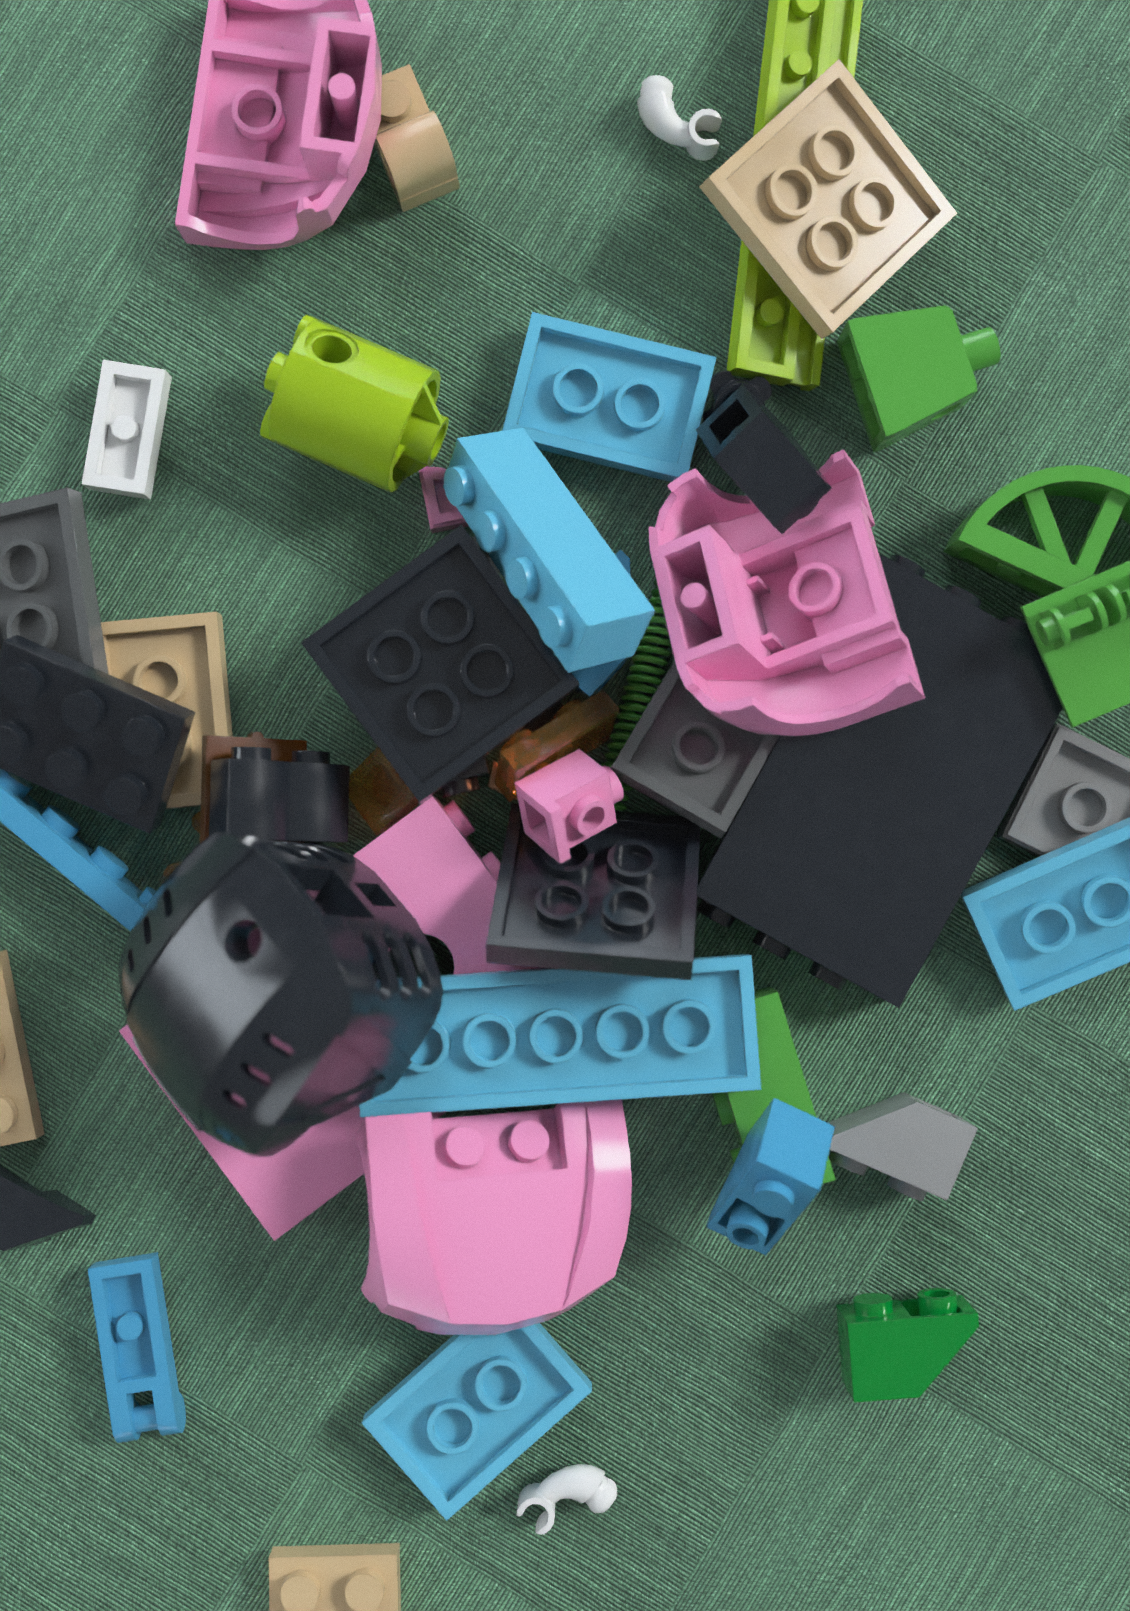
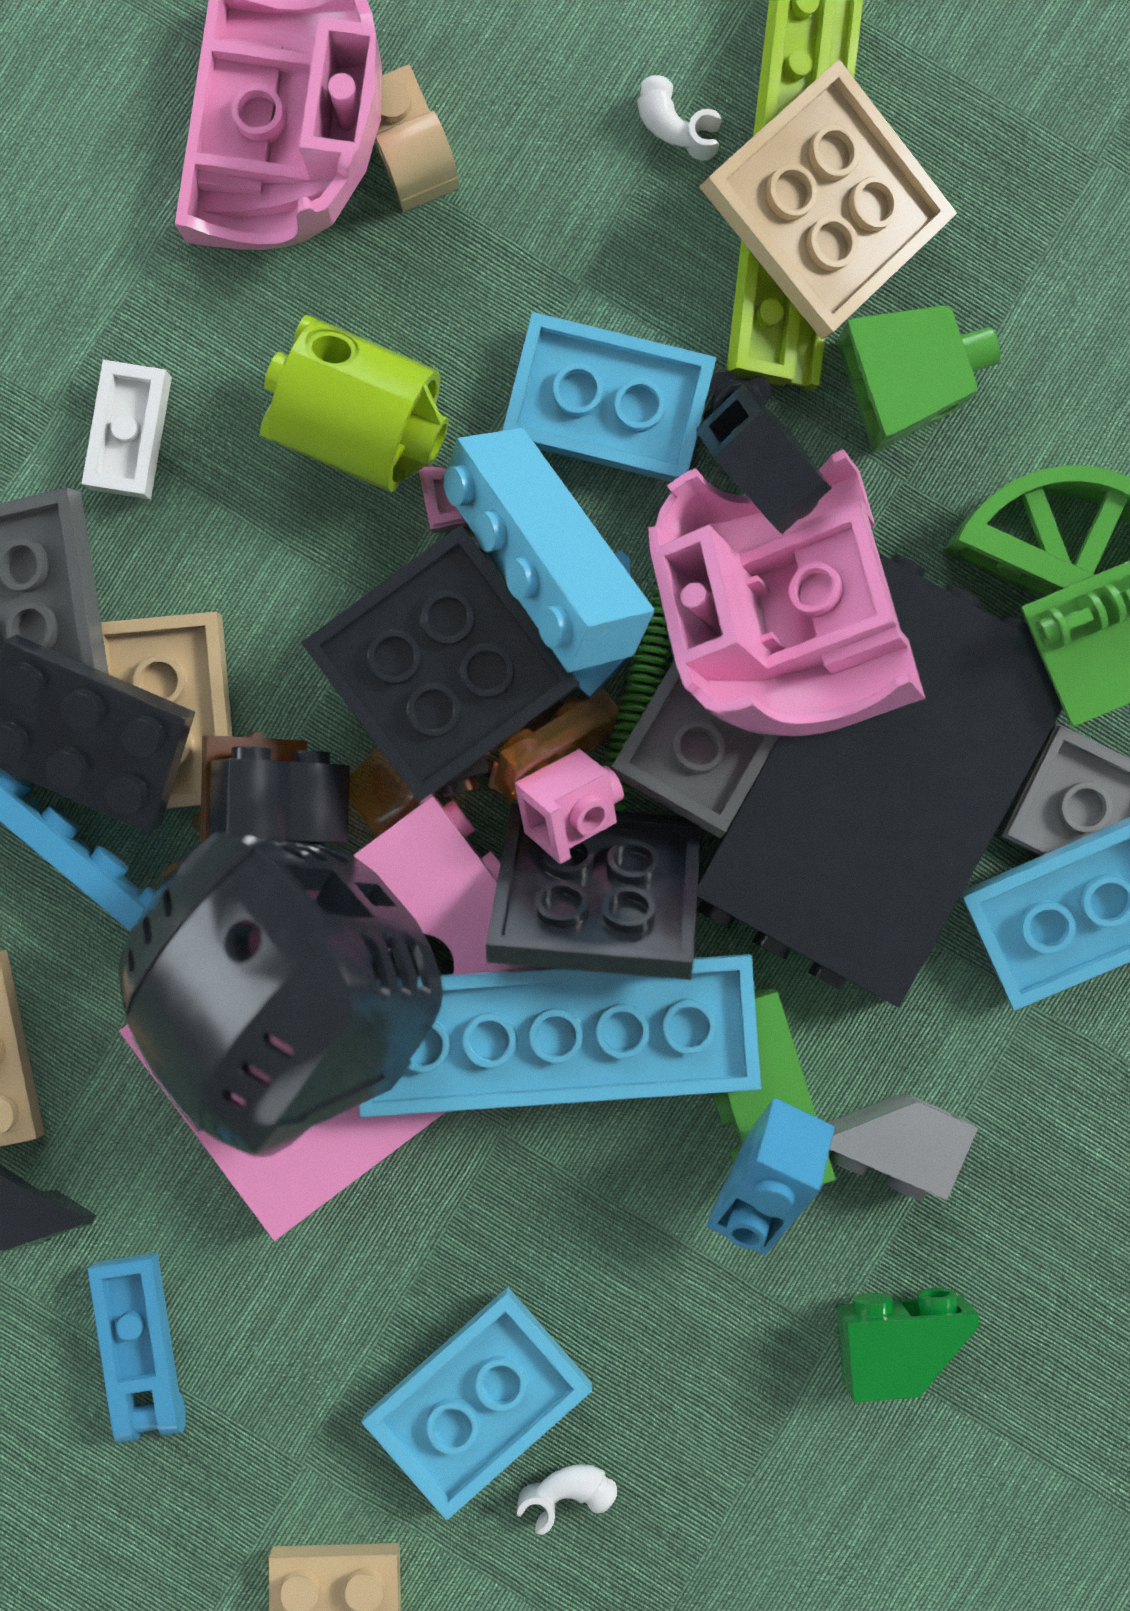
bright pink piece [357,1099,632,1335] -> none

